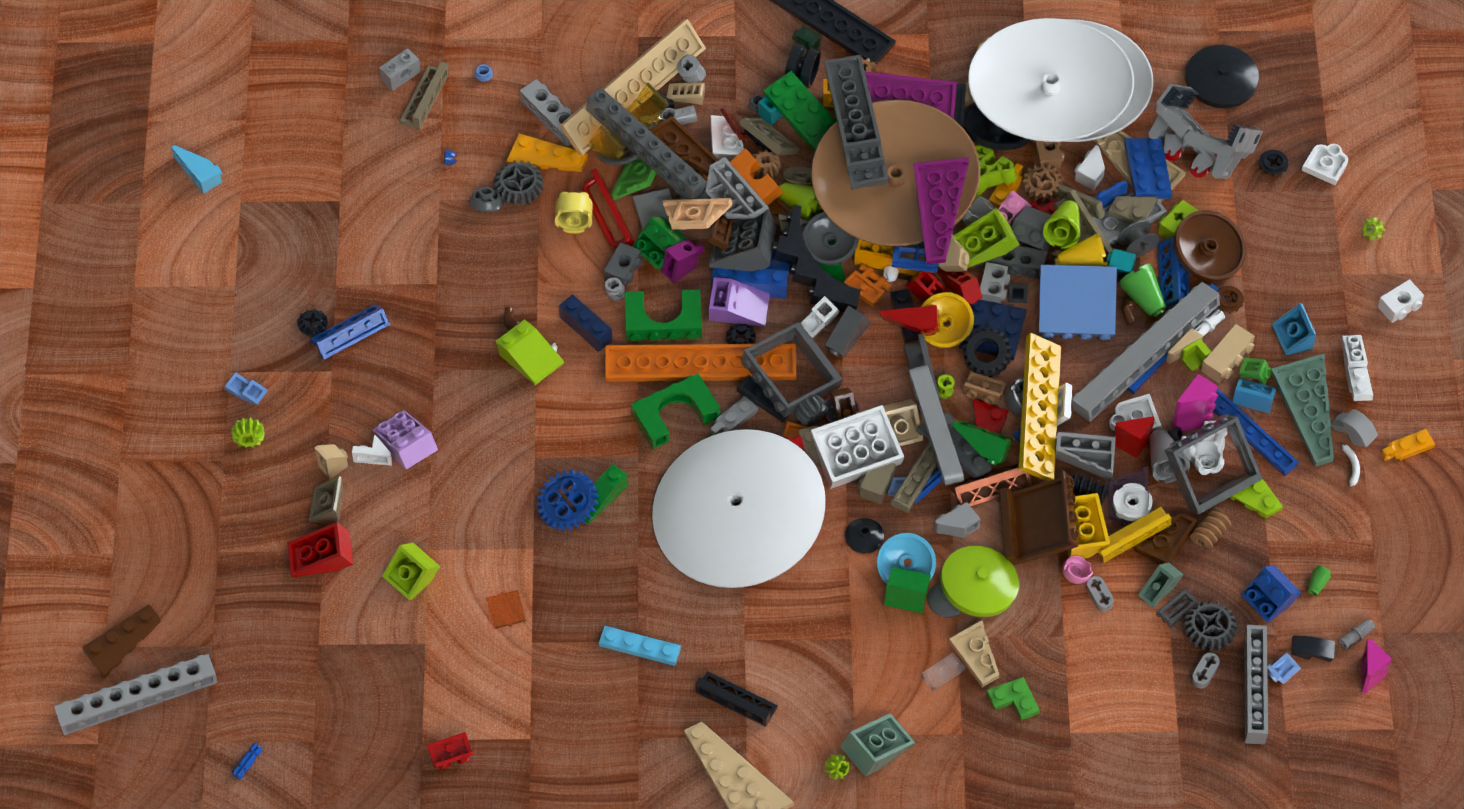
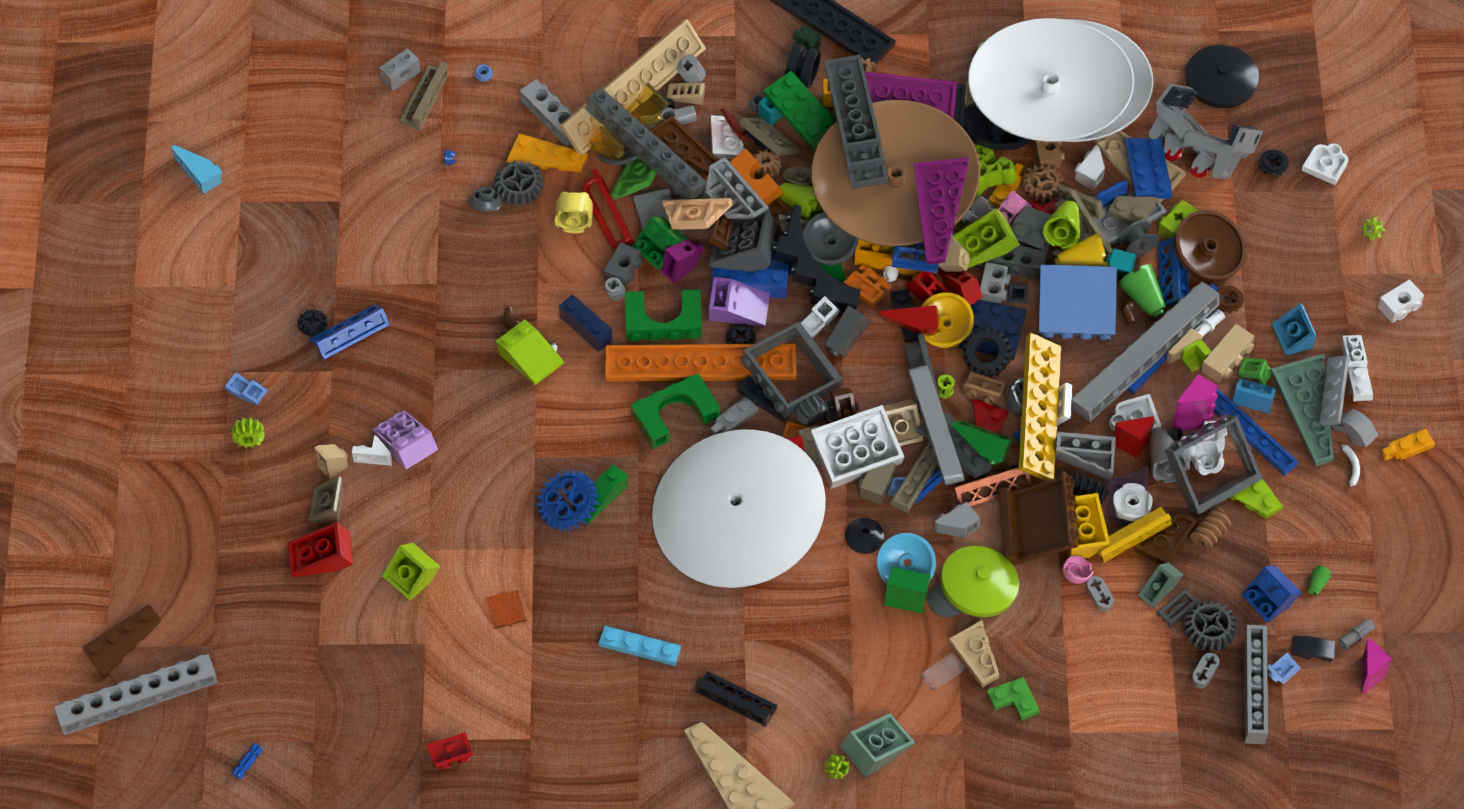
none -> light grey plate [1320,356,1349,426]

